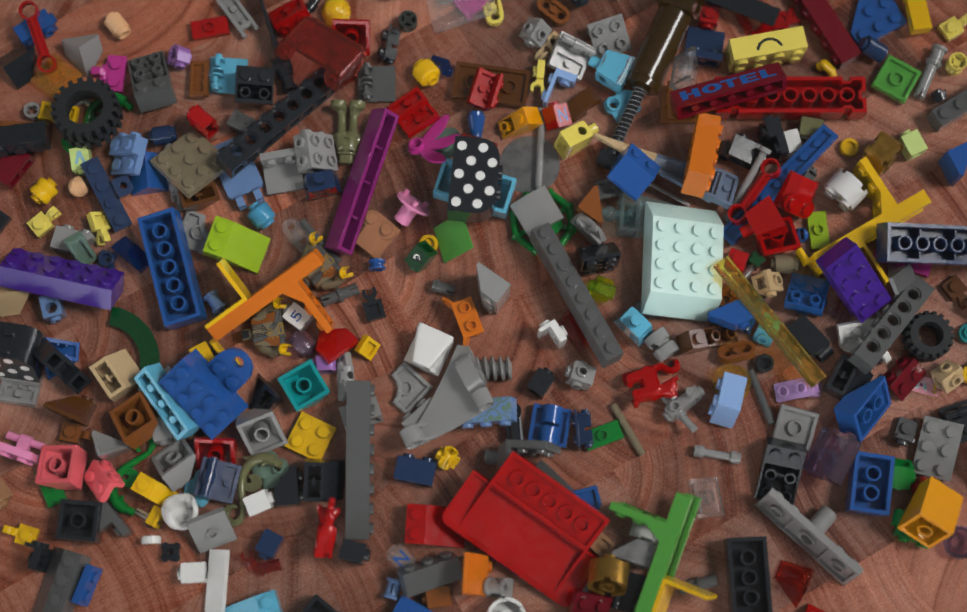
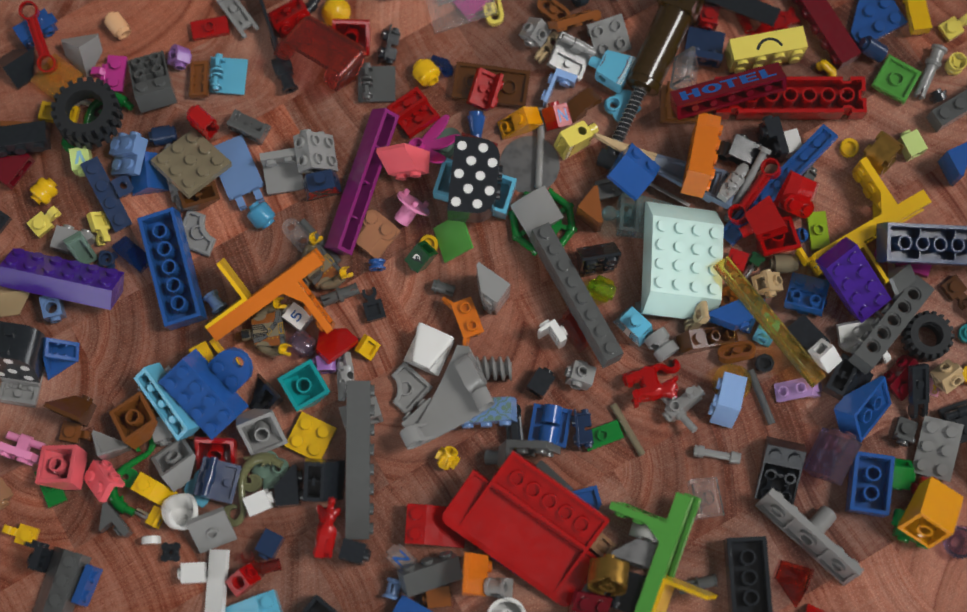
light grey bush [24,102,40,121] -> none
black arch [32,339,91,395] -> none
black brick [55,499,103,544] -> none
light nougat piece [68,176,89,197] -> none
tan slope [89,349,141,402] -> none
dark green tile [109,307,161,369] -> none
lime slope [203,215,271,274] -> none
black brick [216,64,343,179] -> none
black slope [234,65,275,105] -> none
olive piece [330,99,366,165] -> none
dark blue brick [393,453,437,488] -> none
pearl dark grey wheel [399,10,417,32] -> none
light yellow plate [530,59,545,94] -> none
light grey slope [570,212,607,245] -> none
light grey plate [772,403,820,451] -> none
olive brick [798,116,824,141] -> none
white brick [824,168,868,212] -> none
none -> red brick [225,563,262,598]
none -> coral slope [376,143,430,180]
none -> dark orange plate [547,10,601,32]
none -> tan piece [684,301,710,332]
none -> light grey hinge [716,163,749,203]
none -> white brick [808,338,842,373]
none -> black hinge [908,363,930,419]

